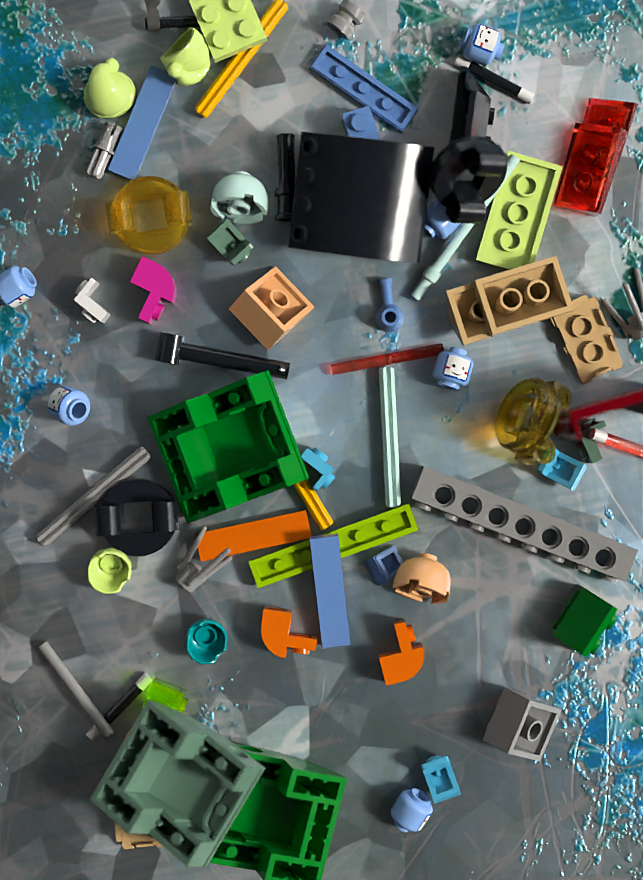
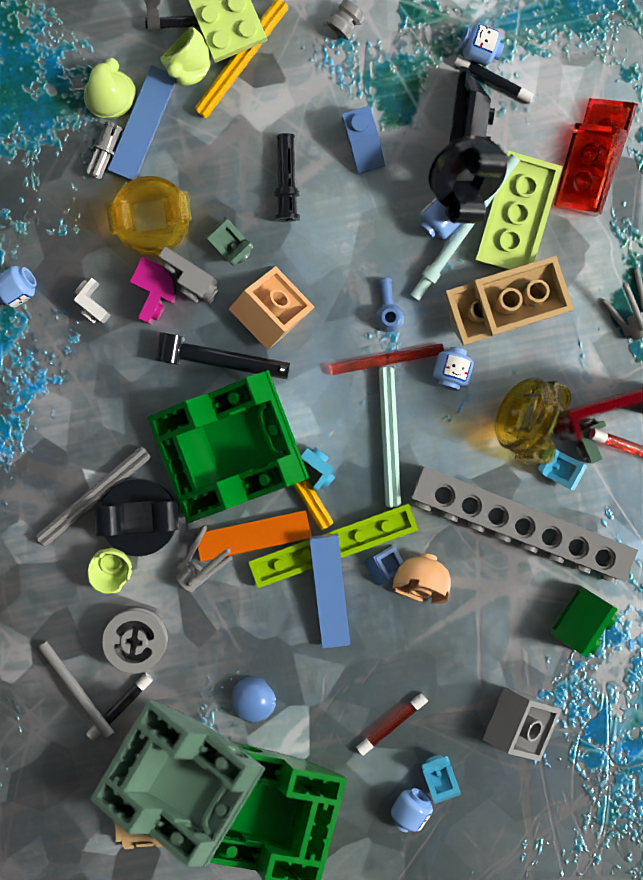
light blue head [47,386,90,426] -> none
clear neon green brick [142,677,189,713] -> none
teal hair [184,618,227,664] -> none
light aqua cylinder [210,171,268,224] -> none
orange brick [261,606,317,658] -> none
black slope [288,131,435,263] -> none
medium blue tile [310,44,419,133] -> none
orange brick [378,619,424,686] -> none
tan piece [550,294,623,384] -> none
none -> light grey wheel [102,607,168,673]
none -> light grey plate [159,246,219,304]
none -> medium blue hair [232,676,276,723]
none -> clear red bar [356,693,428,756]

